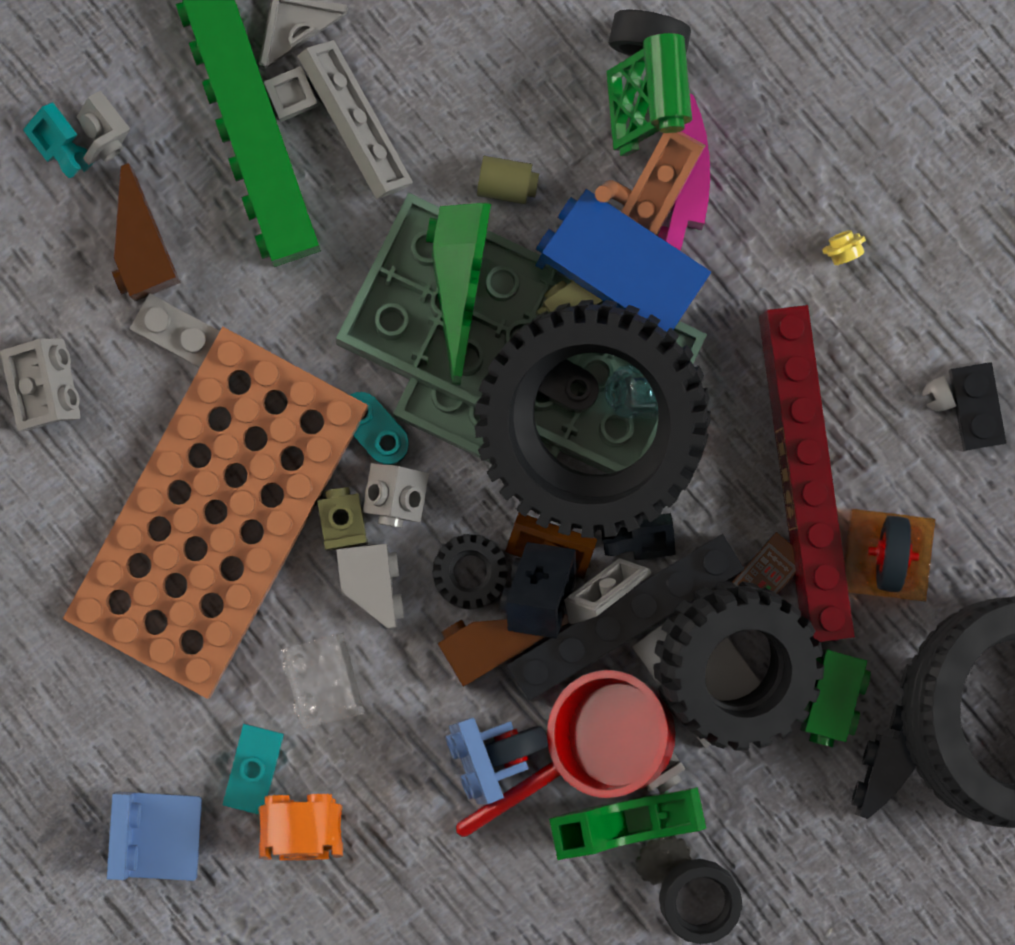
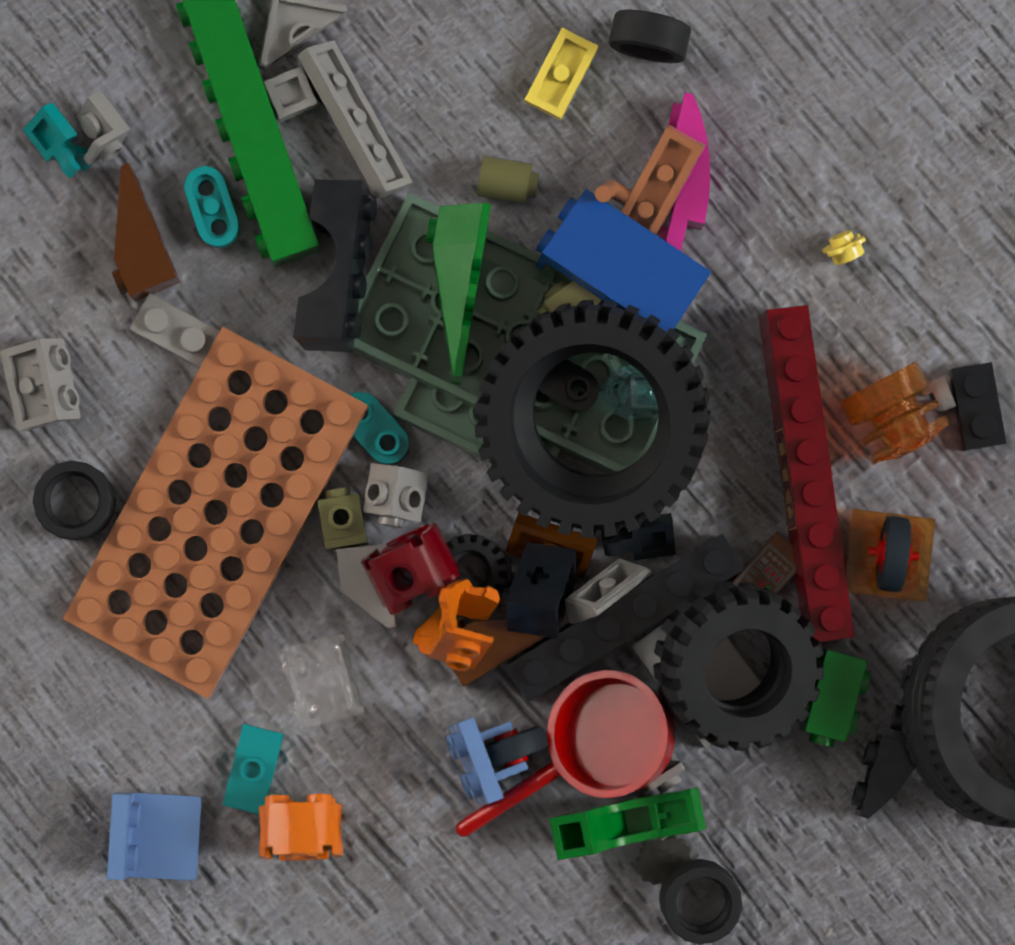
green piece [606,33,692,157] -> none
none -> black tyre [32,460,116,541]
none -> teal plate [184,166,240,248]
none -> black arch [293,179,377,352]
none -> dark red brick [361,523,460,615]
none -> orange piece [412,579,500,671]
none -> light yellow plate [524,27,599,121]
none -> clear orange wheel [839,361,951,465]

